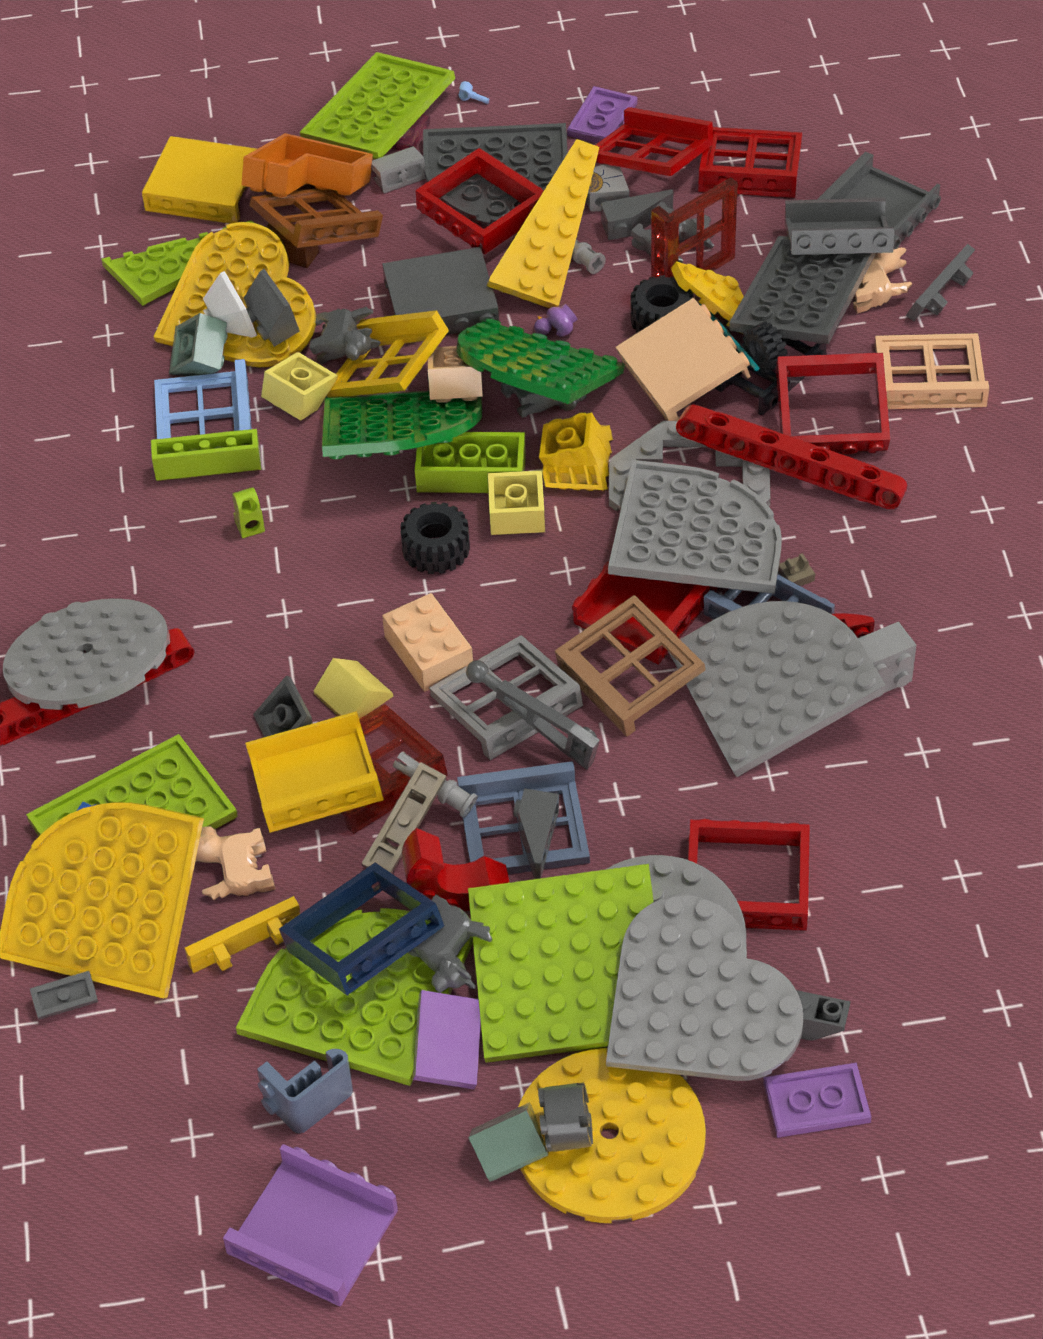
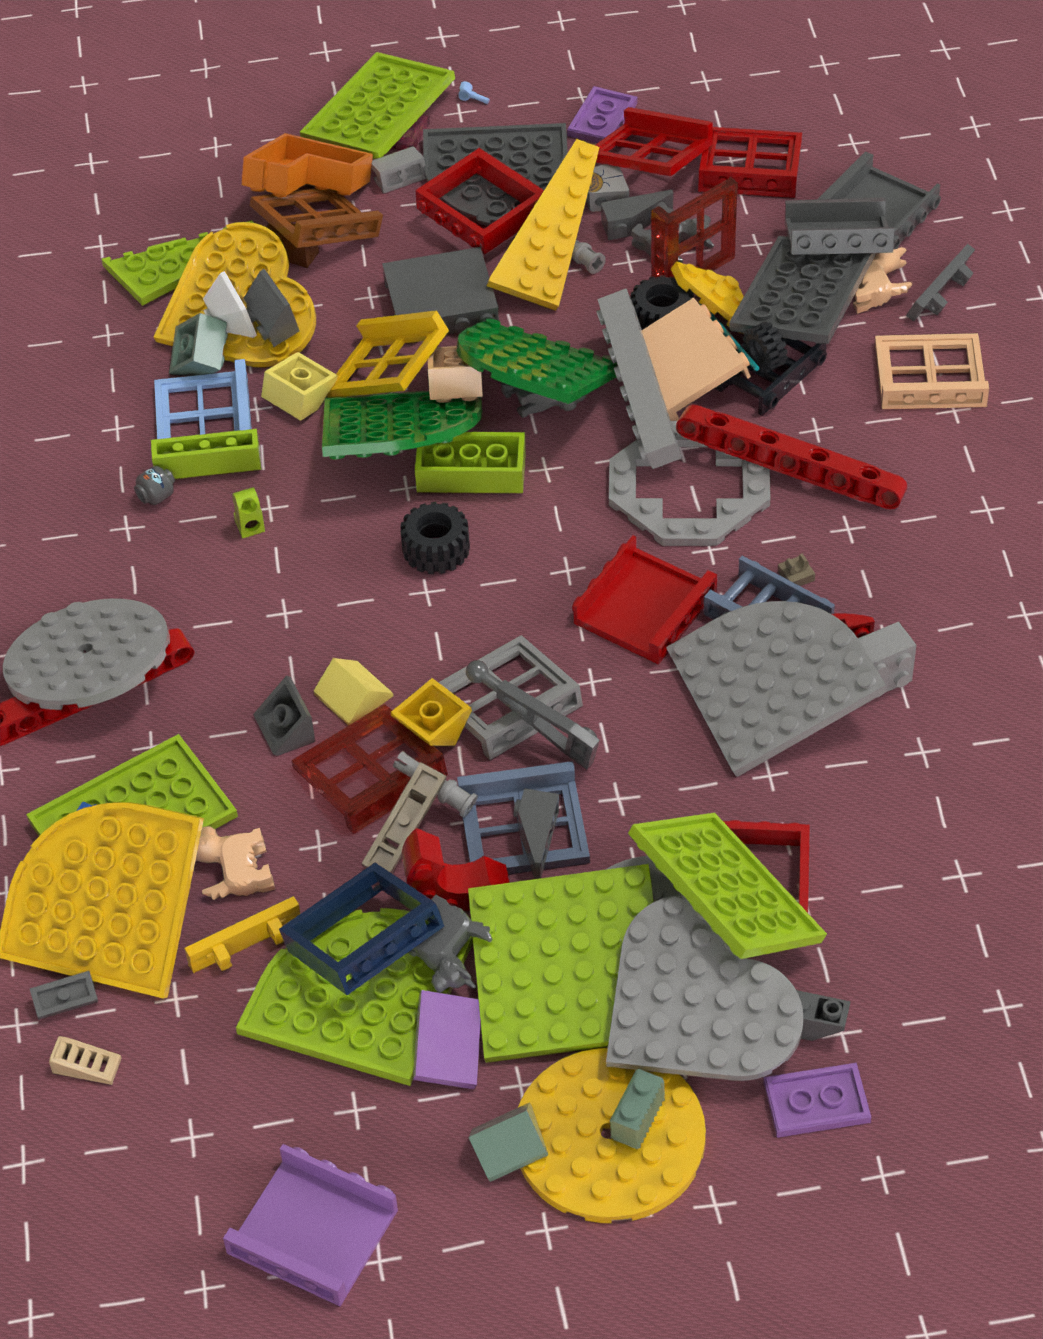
yellow panel [142,136,256,224] -> none
yellow panel [245,711,383,833] -> none
sand blue piece [257,1049,353,1133] -> none
dark grey animal [309,307,381,364] -> none
light nougat brick [382,593,473,692] -> none
light yellow brick [488,470,545,535] -> none
medium lavender animal [534,304,578,337] -> none
dark grey brick [538,1083,593,1152] -> none
yellow slope [539,413,613,491] -> none
medium nougat window [555,595,706,737] -> none
light grey plate [608,460,782,594] -> none
red window [776,353,890,455] -> none
none -> tan slope [49,1036,122,1085]
none -> dark grey head [134,466,175,505]
none -> yellow slope [391,678,472,746]
none -> light grey brick [596,289,682,469]
none -> sand green brick [610,1069,665,1149]
none -> lime plate [628,813,827,959]

